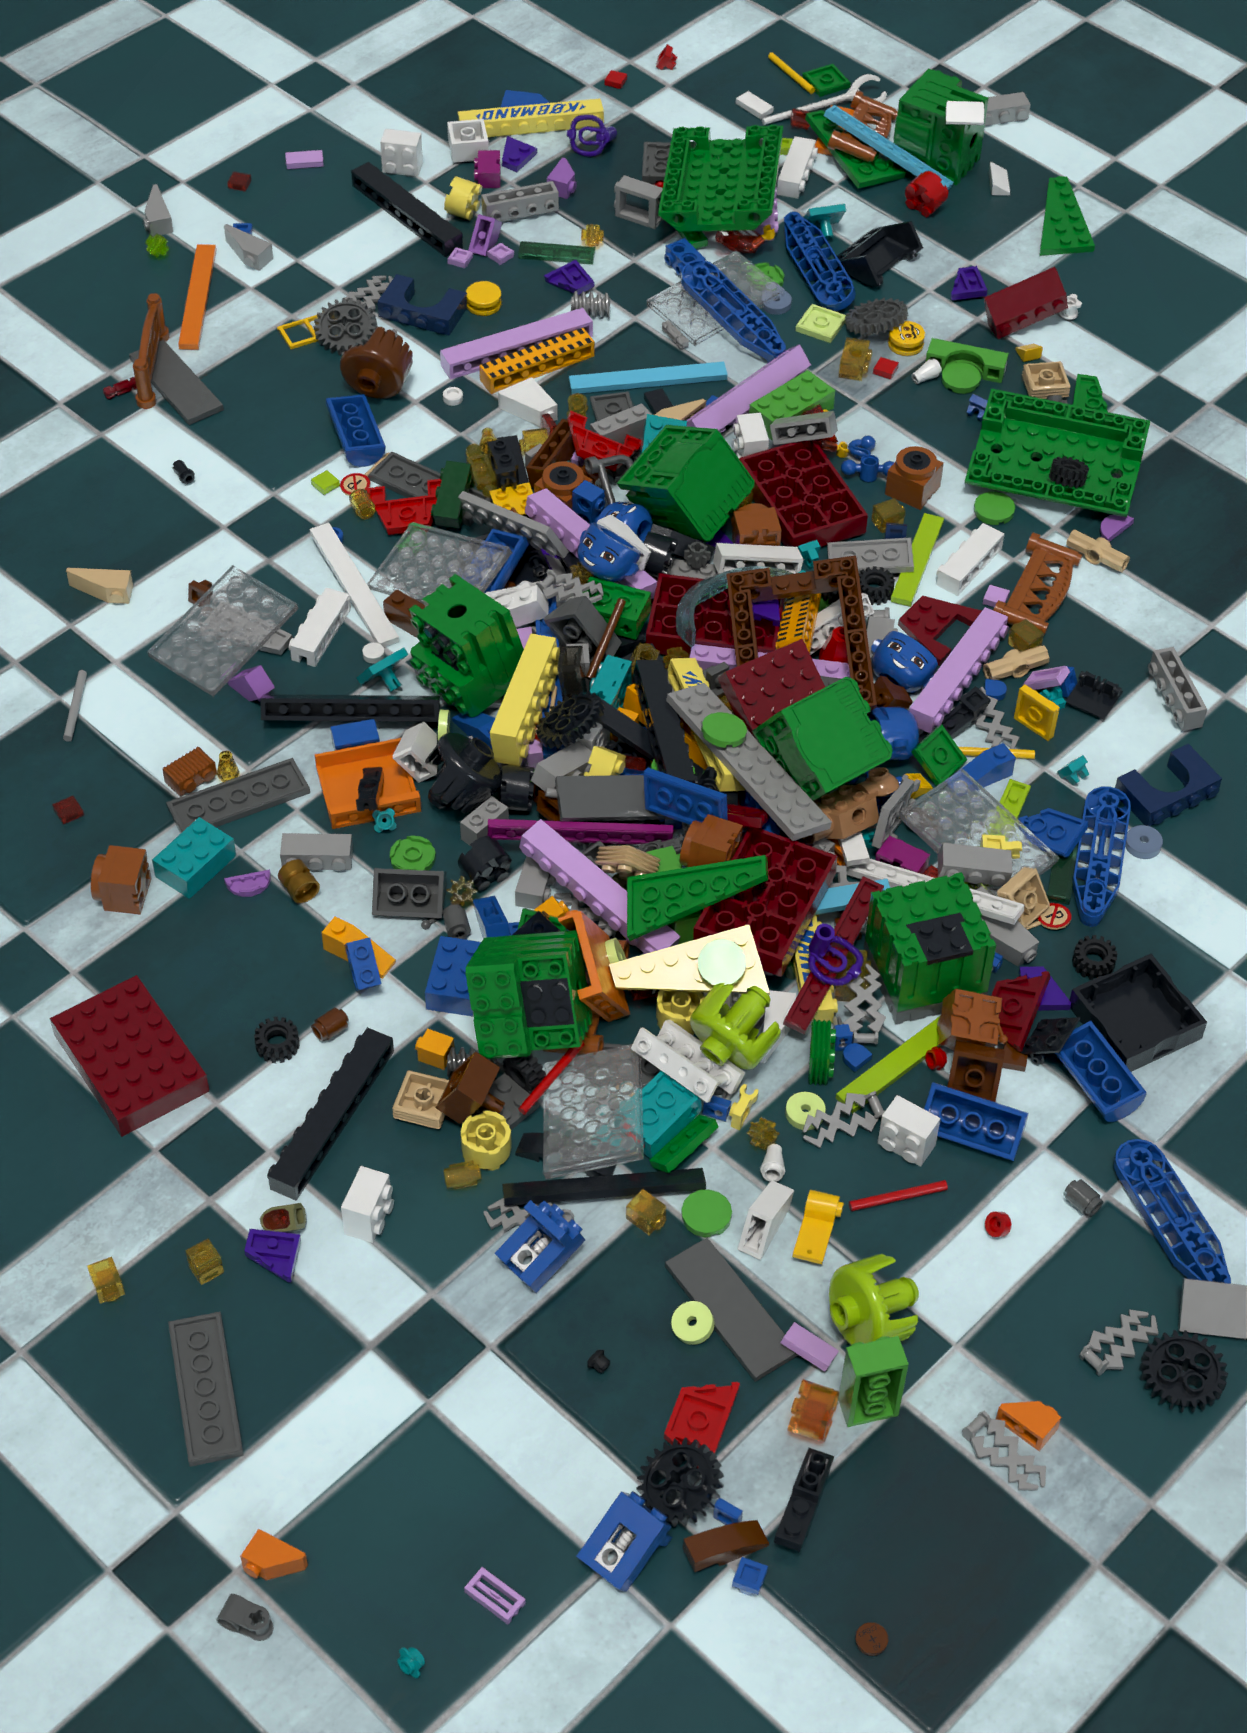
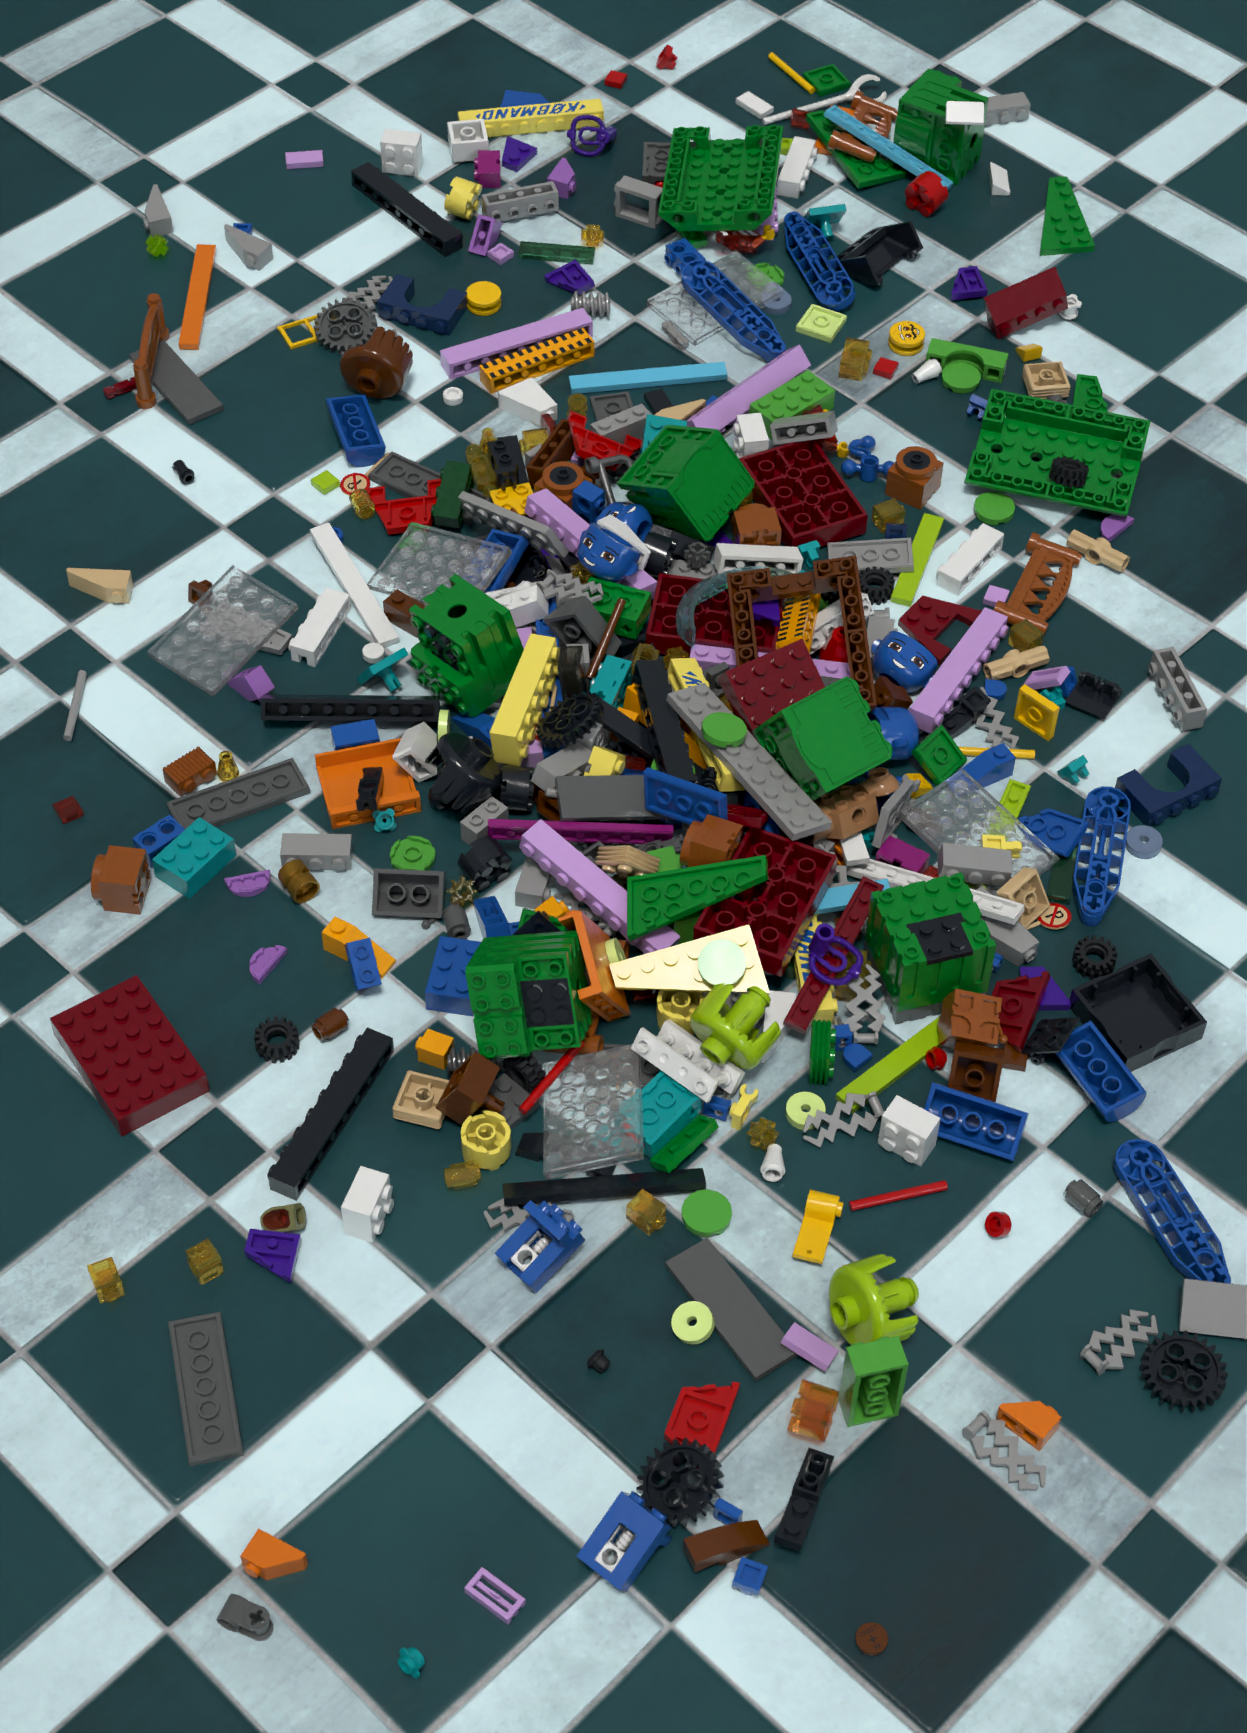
clear red tile [228,172,252,191] -> none
lavender tile [448,248,473,268] -> none
white slope [737,1180,794,1260] -> none
dark grey gear [845,298,908,335] -> none
none -> blue brick [132,814,185,869]
none -> medium lavender tile [249,945,287,985]

